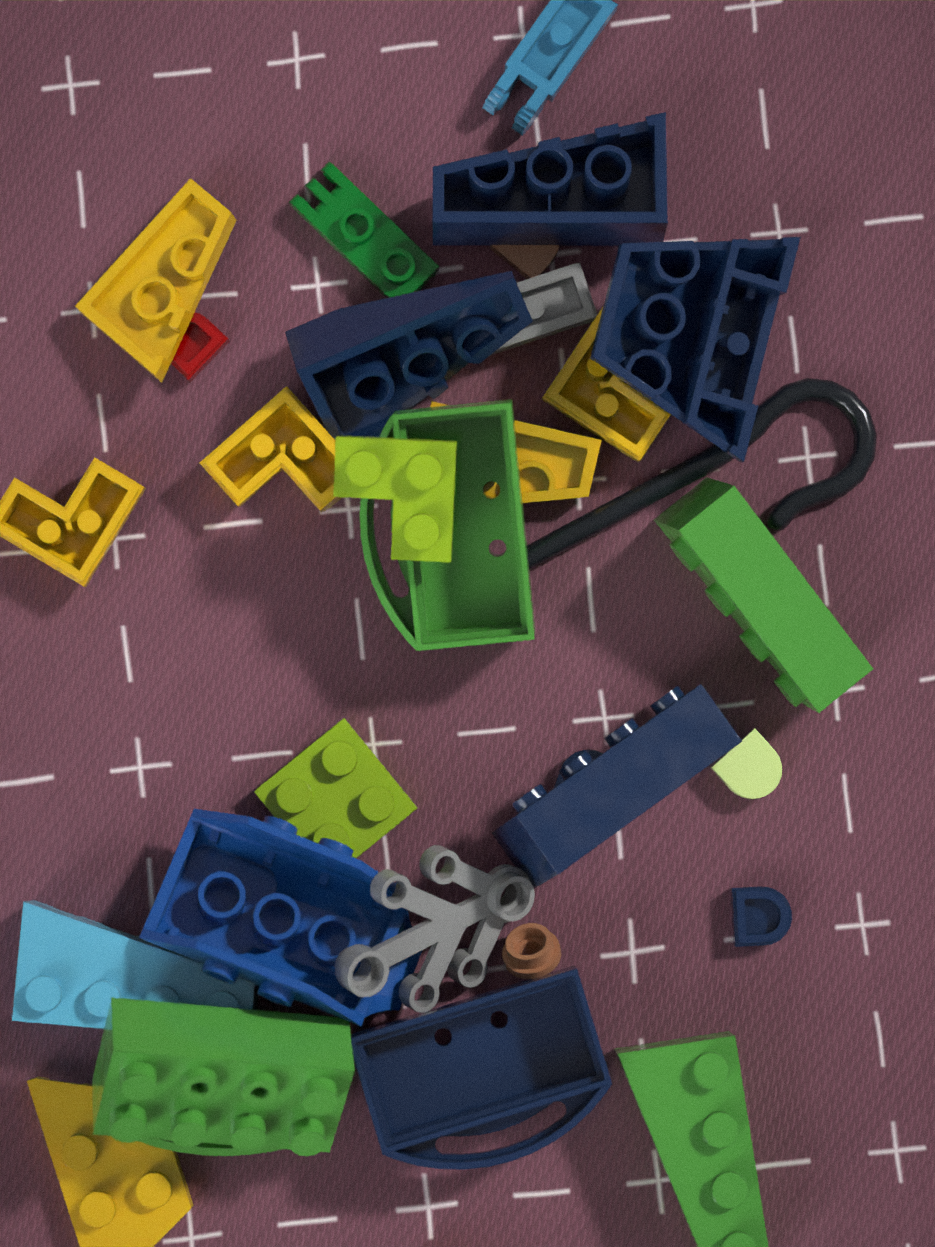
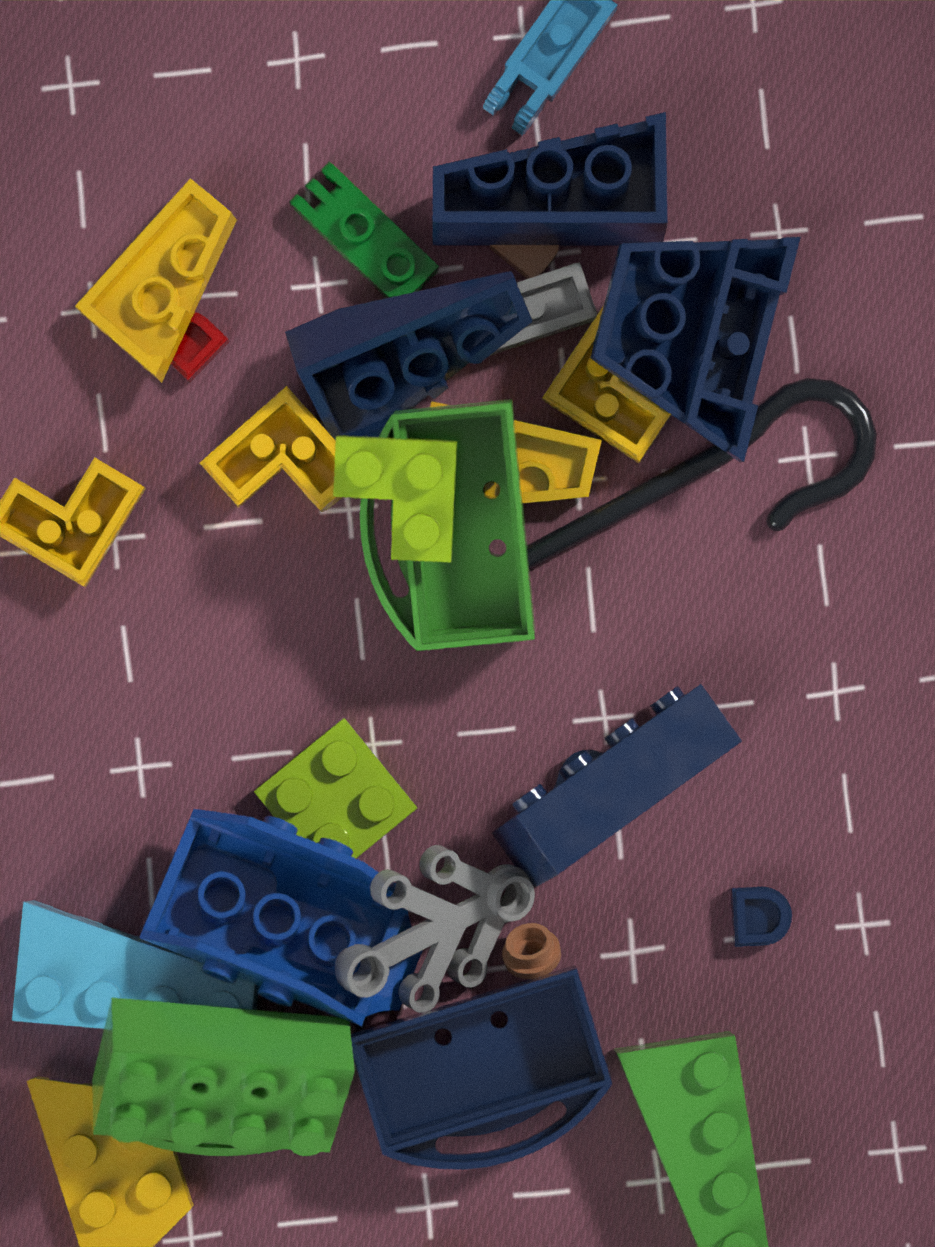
bright green wedge [654,477,873,713] -> none
yellowish green tile [710,729,782,799] -> none

